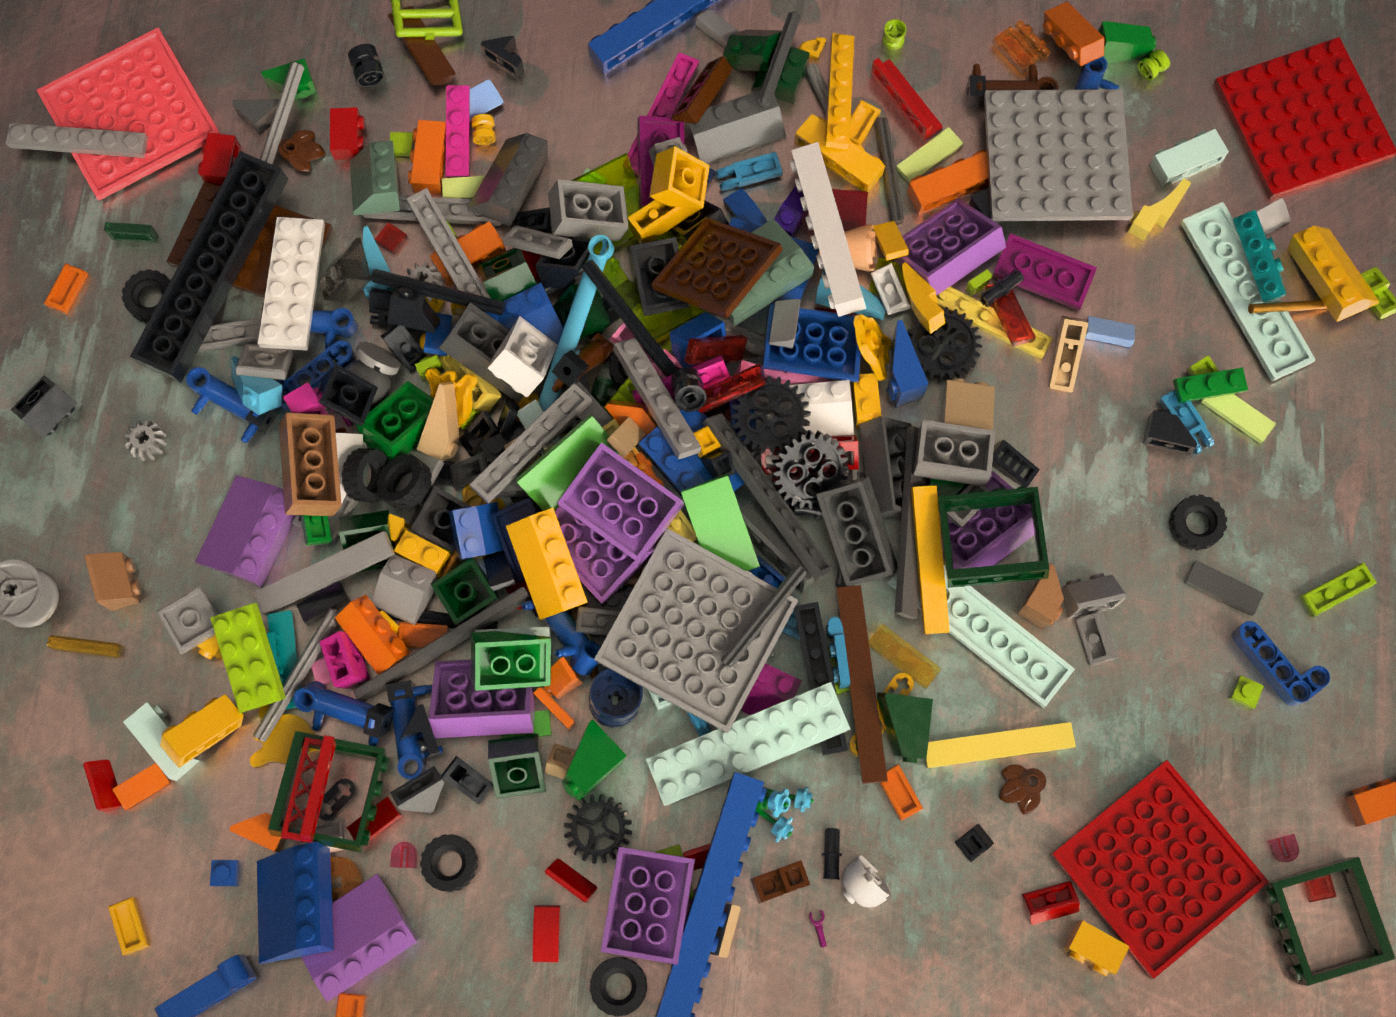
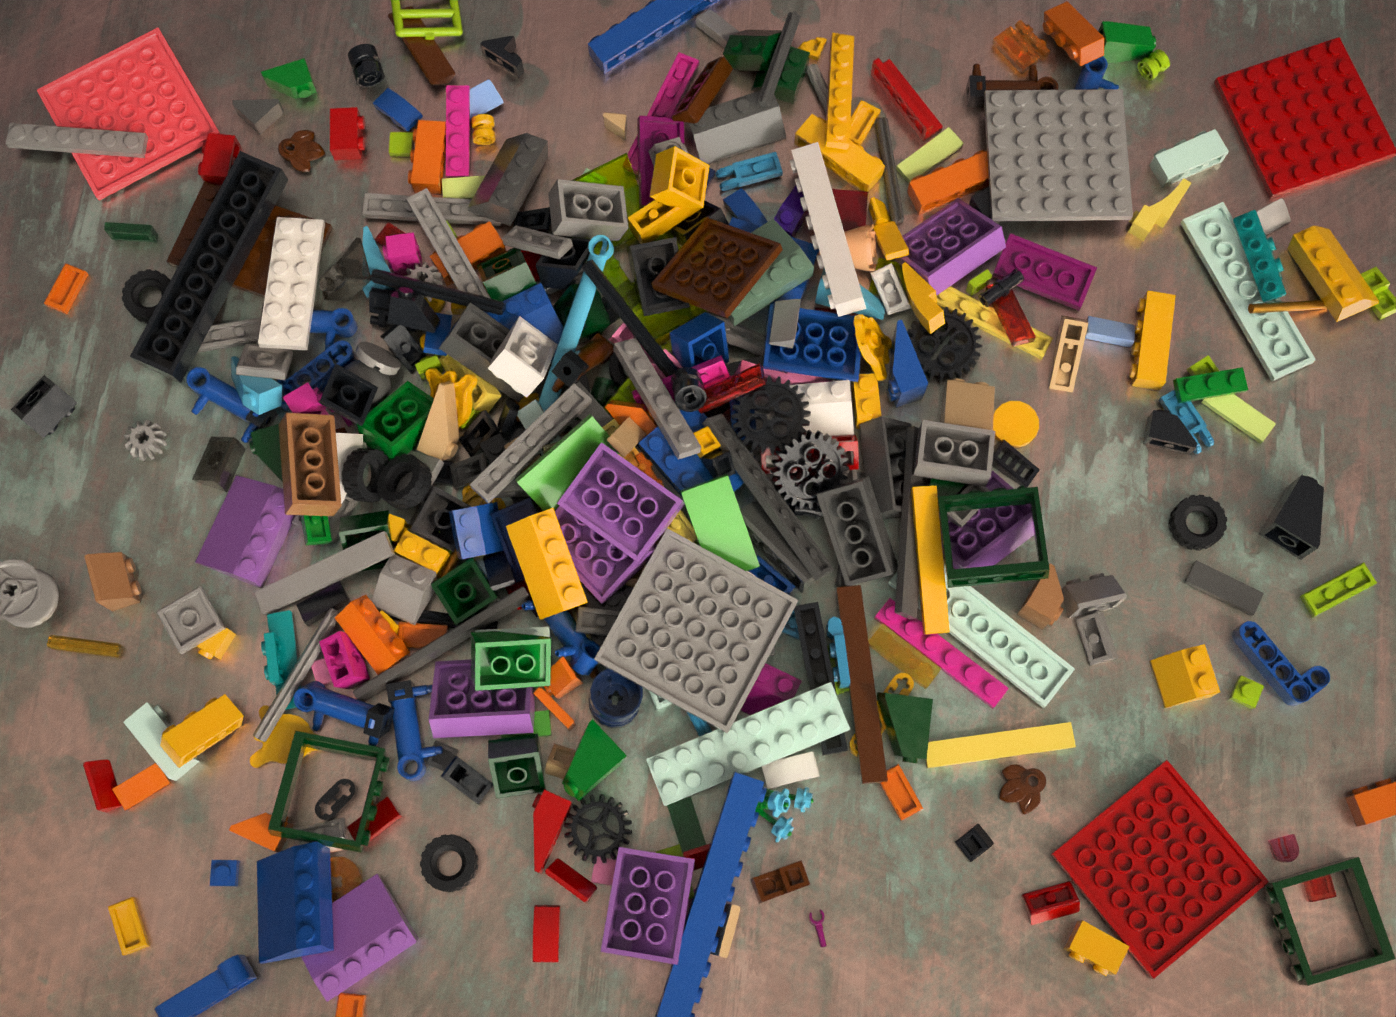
lime plate [210,602,286,713] -> none
light grey axle [260,62,304,164] -> none
red fence [281,735,336,843] -> none
sand green slope [350,140,400,215] -> none
dark grey slope [390,766,444,813] -> none
clear pink tile [390,842,418,868] -> none
black slope [399,704,439,759] -> none
black tyre [590,957,647,1016] -> none
clear red tile [684,335,748,365] -> none
dark grey axle [721,565,807,668] -> none
black axle [822,828,842,880] -> none
white cylinder [842,855,892,908] -> none
lime wheel [882,19,907,51] -> none
none -> clear smoke slope [192,436,246,492]
none -> dark green slope [249,424,283,483]
none -> blue slope [373,88,423,132]
none -> dark pink brick [383,232,423,276]
none -> dark grey tile [425,740,459,771]
none -> red slope [532,789,573,874]
none -> bright pink tile [591,857,616,886]
none -> tan slope [603,113,627,140]
none -> clear green tile [667,797,706,853]
none -> white slope [762,752,820,789]
none -> yellow slope [868,197,891,225]
none -> dark pink plate [874,598,1009,709]
none -> yellow tile [993,401,1039,448]
none -> yellow brick [1129,291,1176,391]
none -> yellow slope [1150,644,1220,708]
none -> black slope [1259,474,1324,560]

